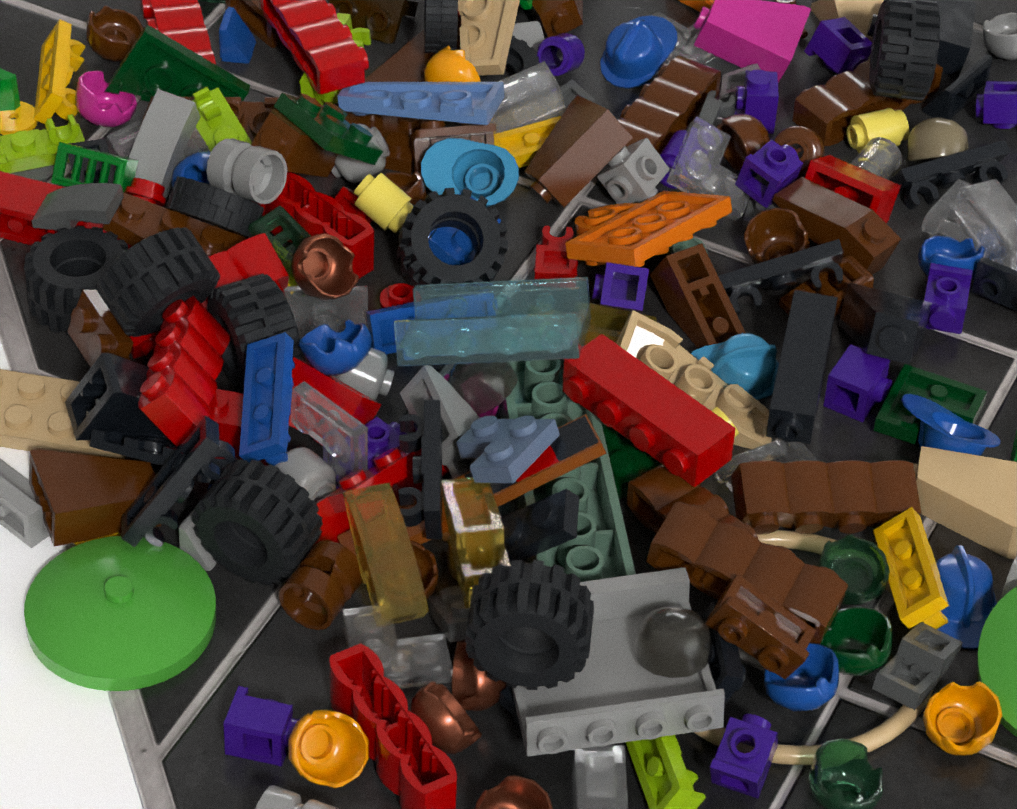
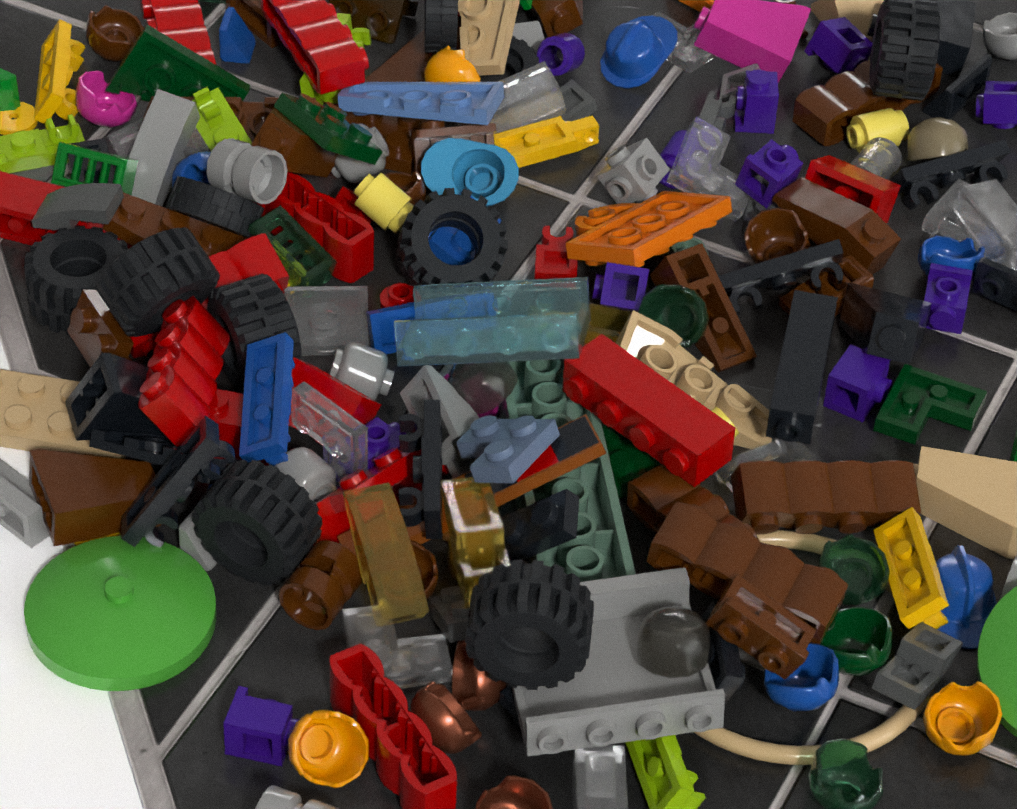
red plate [124,178,166,206] -> none
copper hair [292,233,359,300] -> none
blue hair [299,320,372,376] -> none
reddish brown slope [524,95,633,207] -> none
reddish brown brick [618,55,721,155] -> none
dark azure piece [691,333,779,400] -> none
dark purple brick [710,714,778,799] -> none
reddish brown hair [716,114,770,172] -> none
reddish brown head [774,126,825,178] -> none
blue piece [901,394,1000,456] -> none
none -> clear green hair [638,284,709,349]

